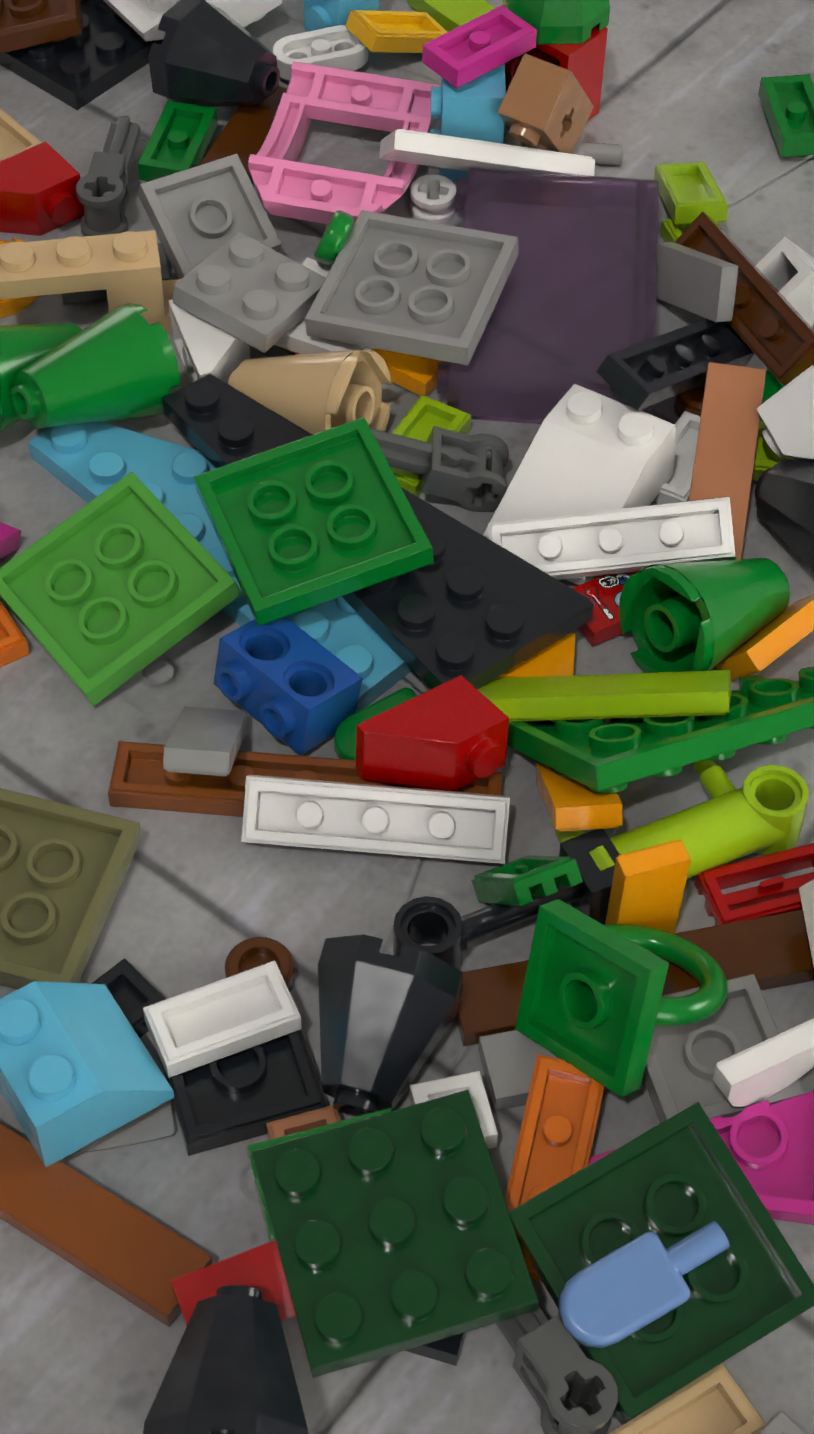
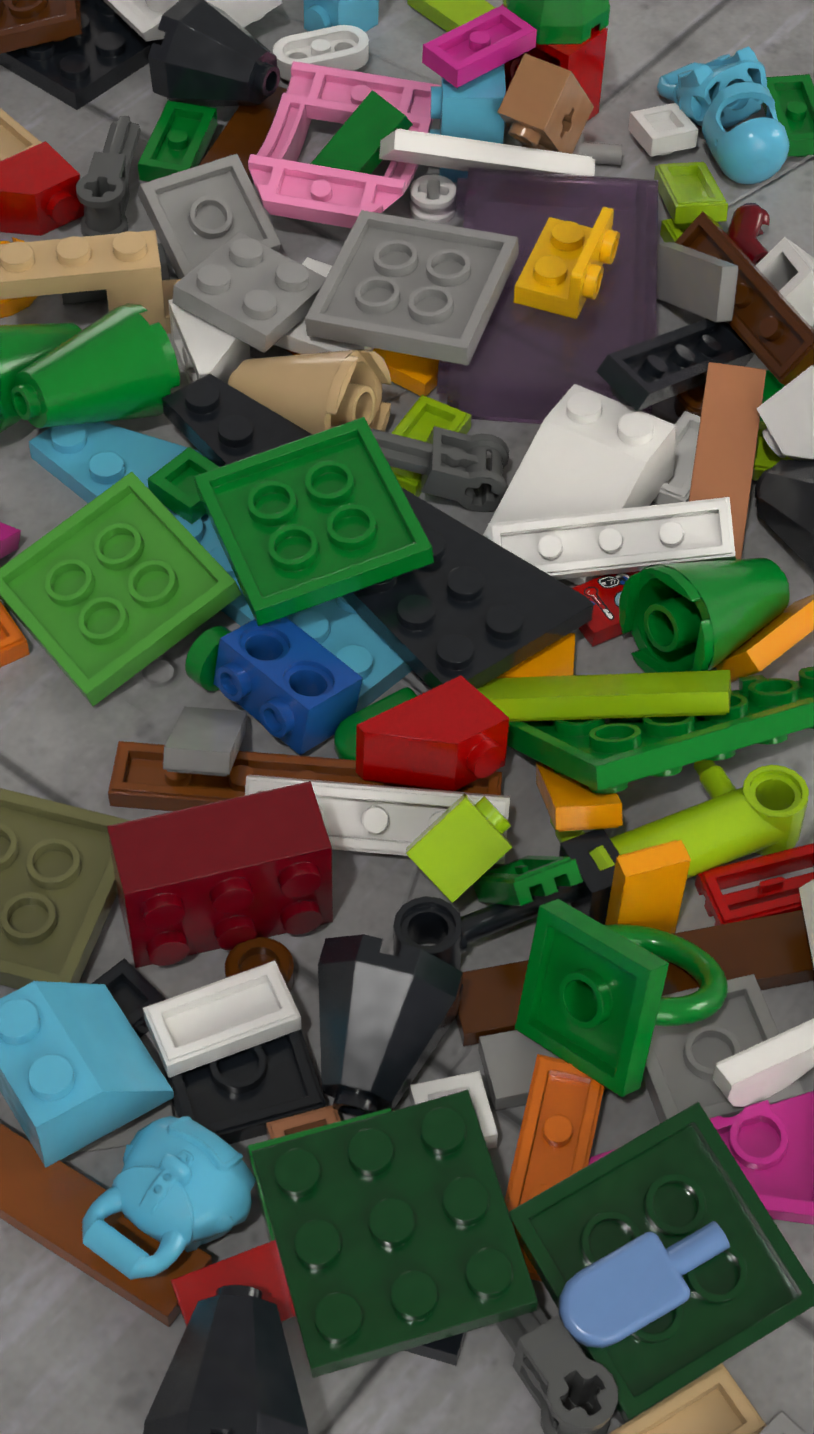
green piece [314,210,354,266] -> none
yellow tile [345,10,447,53] -> none
none -> medium azure piece [82,1116,256,1280]
none -> dark red brick [107,781,333,968]
none -> green tile [148,447,219,524]
none -> green tile [185,626,232,691]
none -> green tile [311,90,413,174]
none -> lime brick [406,793,512,903]
none -> yellow bracket [513,206,620,319]
none -> white plate [628,103,698,157]
none -> medium azure piece [657,46,770,129]
none -> medium azure helmet [702,82,789,185]
none -> dark red arm [727,203,770,266]

